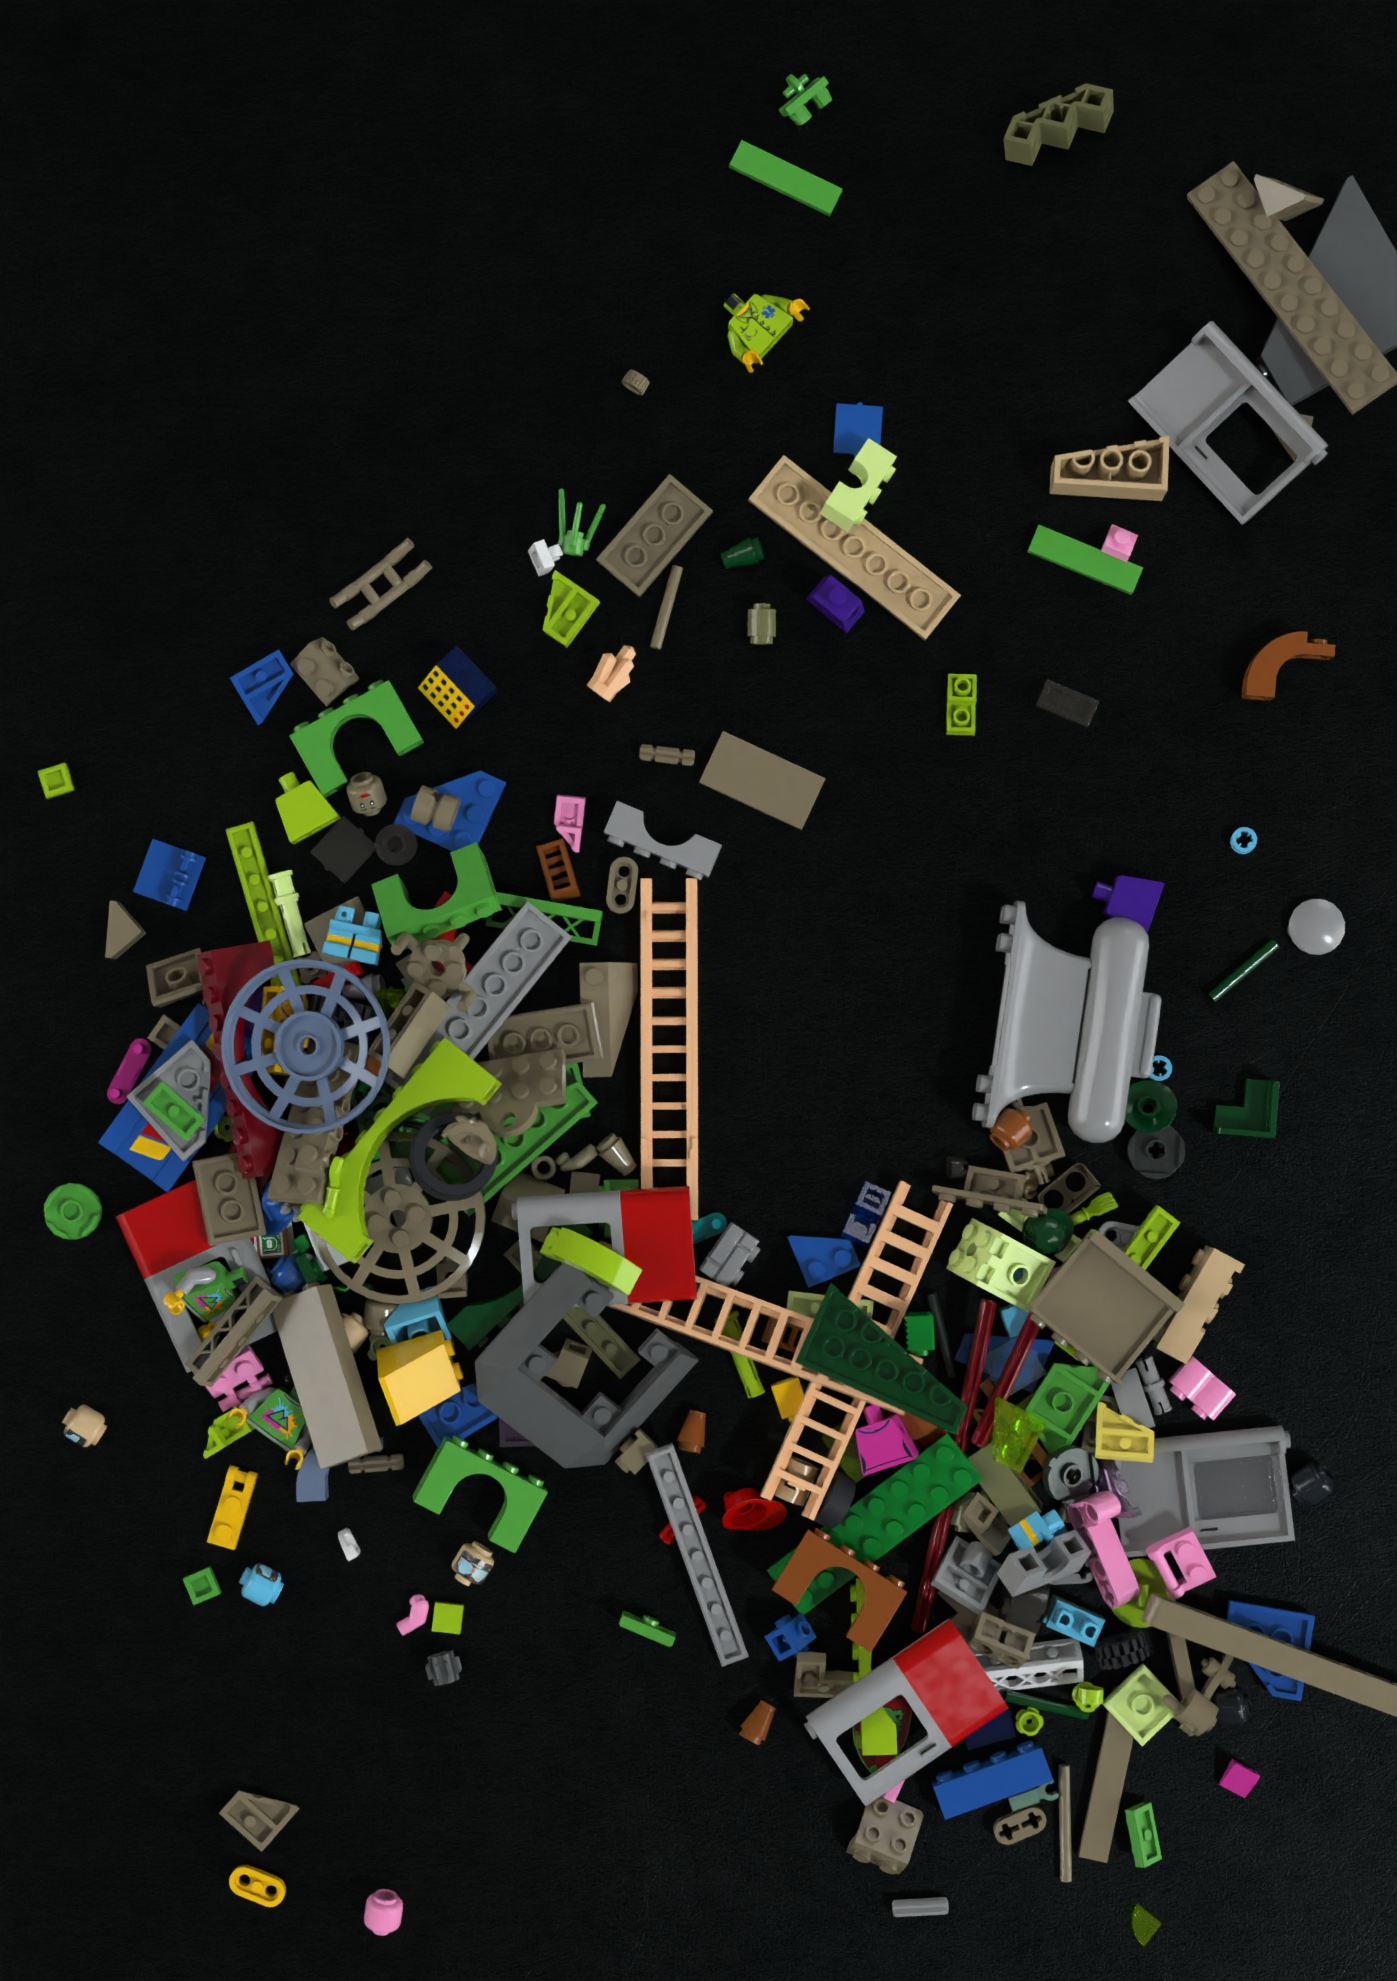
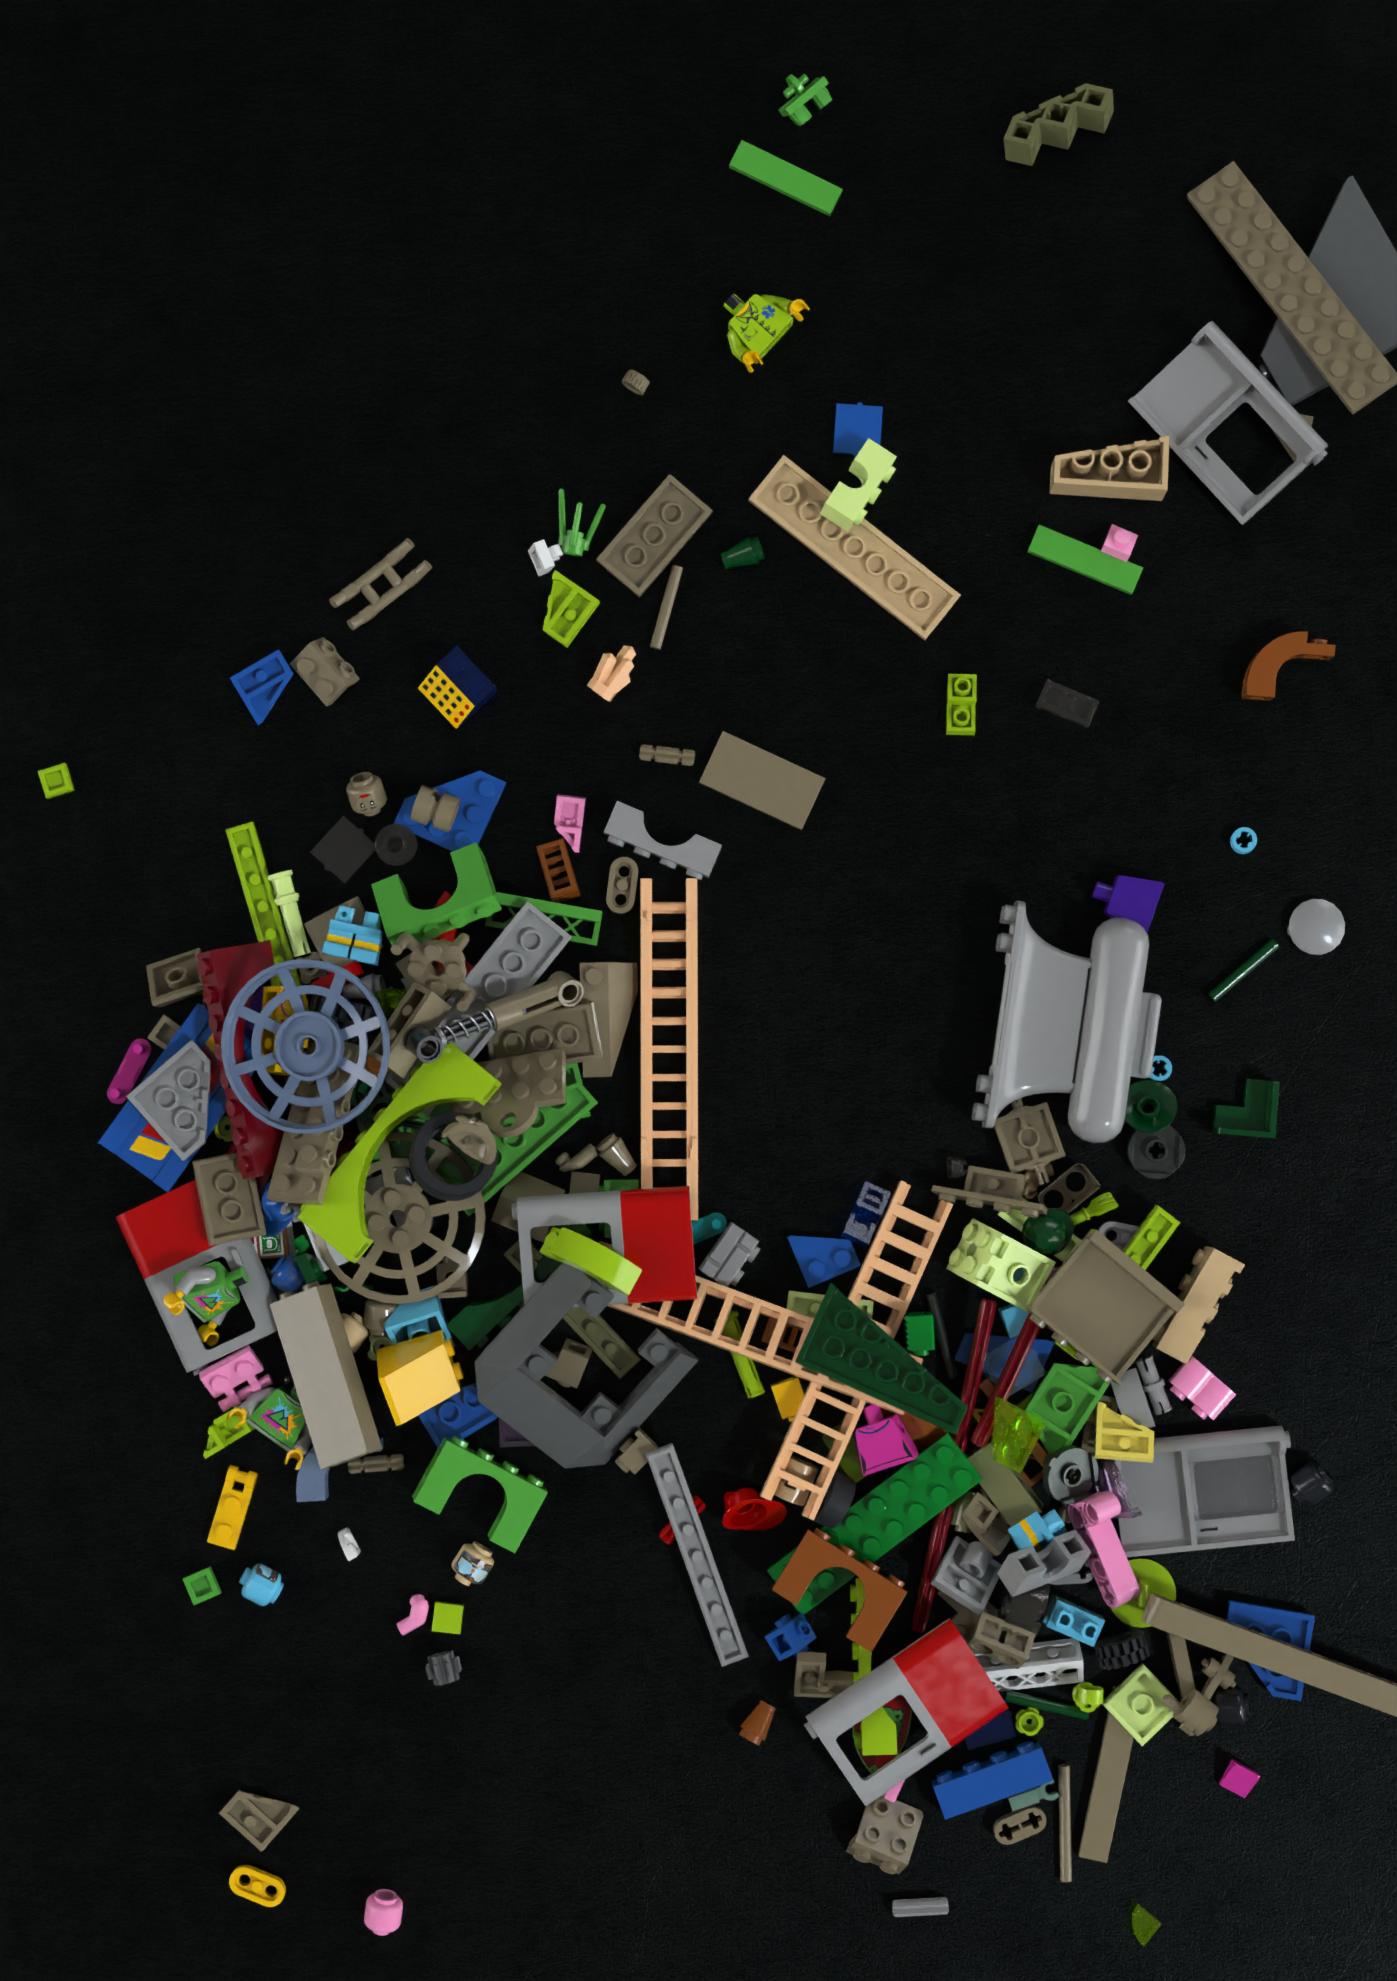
bright green tile [44,1183,102,1240] -> none
tan head [62,1405,107,1447] -> none
dark tan slope [105,901,146,959] -> none
blue hinge [133,839,206,911] -> none
bright green plate [143,1082,206,1141] -> none
dark tan fence [185,1275,283,1387] -> none
lime torso [275,772,341,844] -> none
bright green arch [289,680,424,798] -> none
lime piece [323,1156,344,1218] -> none
dark tan axle [531,1155,557,1180] -> none
bright green plate [619,1610,676,1647] -> none
dark orange cone [677,1410,706,1454] -> none
olive brick [747,603,776,645] -> none
dark purple torso [806,575,865,634] -> none
dark orange head [990,1108,1032,1151] -> none
bright green plate [1125,1802,1162,1868] -> none
bright pink plate [1146,1526,1216,1599] -> none
dark tan slope [1254,174,1324,221] -> none
none -> piece [405,971,584,1063]

